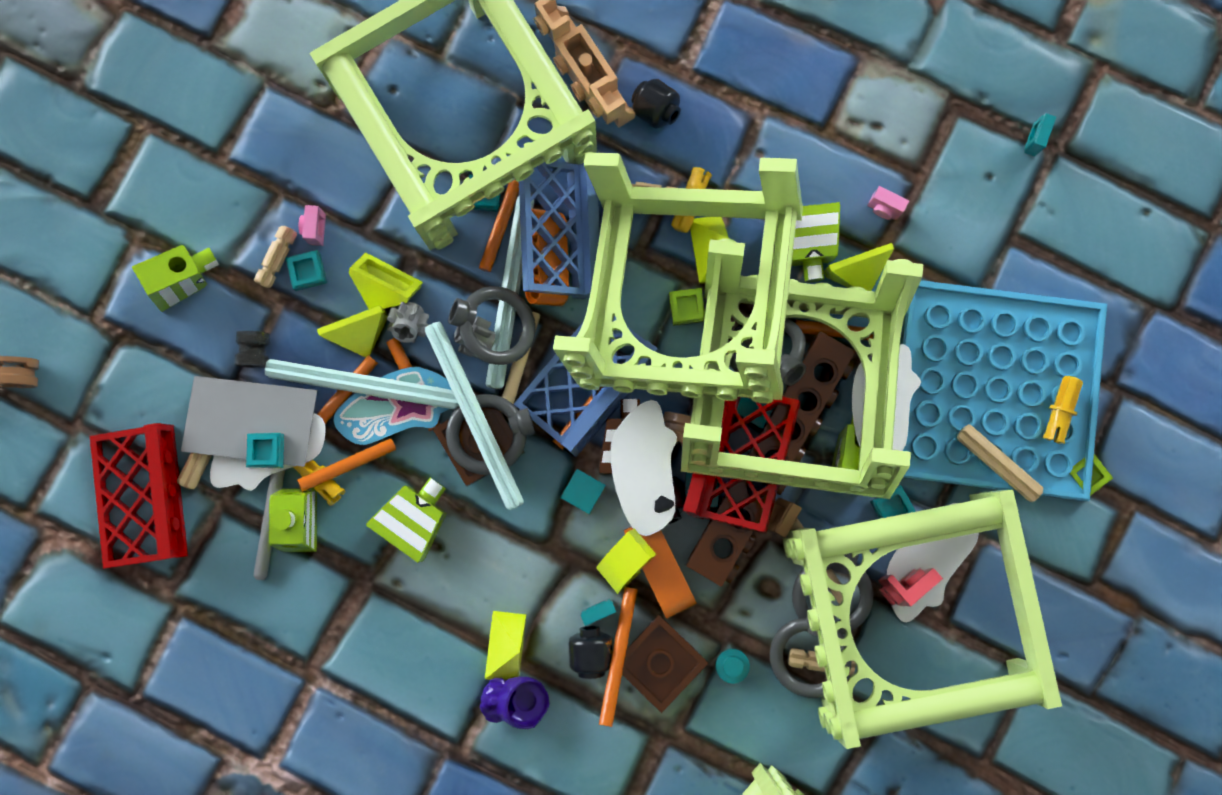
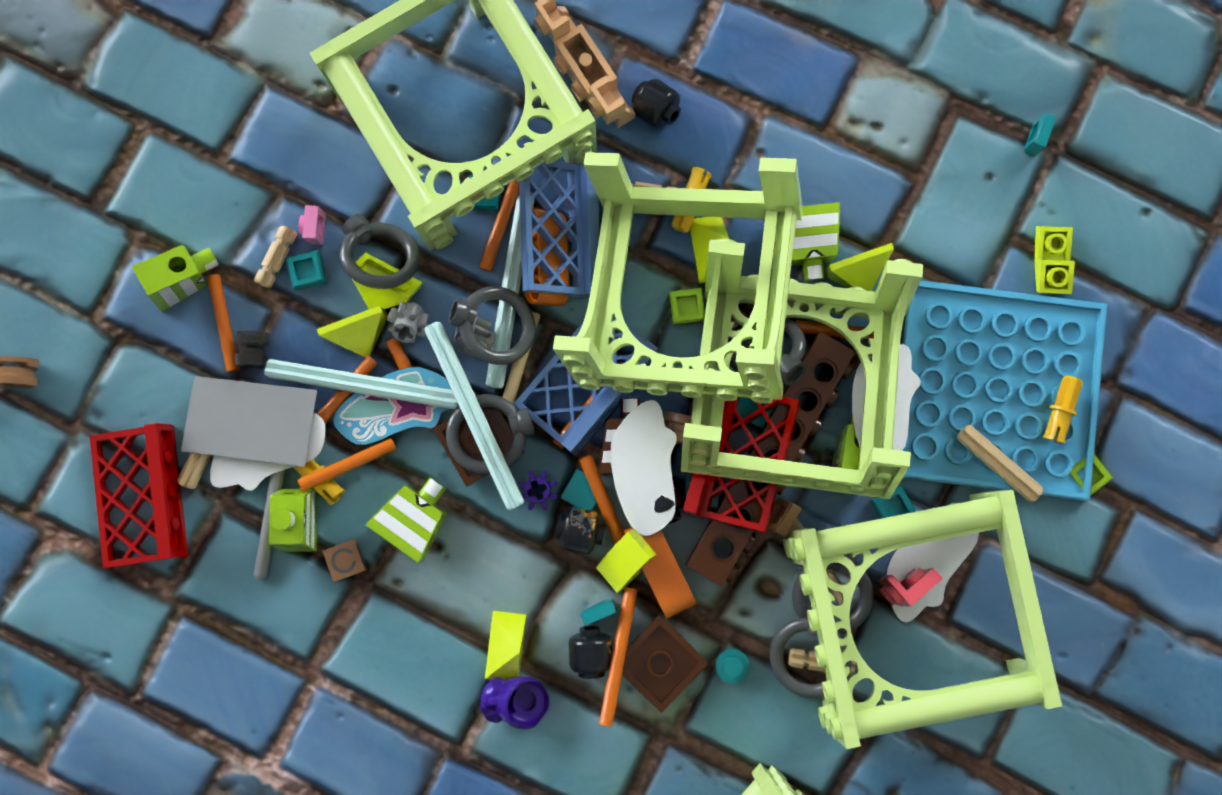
teal tile [246,433,285,469] -> none
bright pink plate [867,186,909,220] -> none
none -> orange bar [207,274,240,373]
none -> medium nougat tile [322,539,367,583]
none -> dark grey piece [339,214,420,289]
none -> dark purple gear [518,470,558,511]
none -> black head [554,507,606,554]
none -> orange bar [579,454,625,545]
none -> neon yellow slope [1035,226,1075,294]

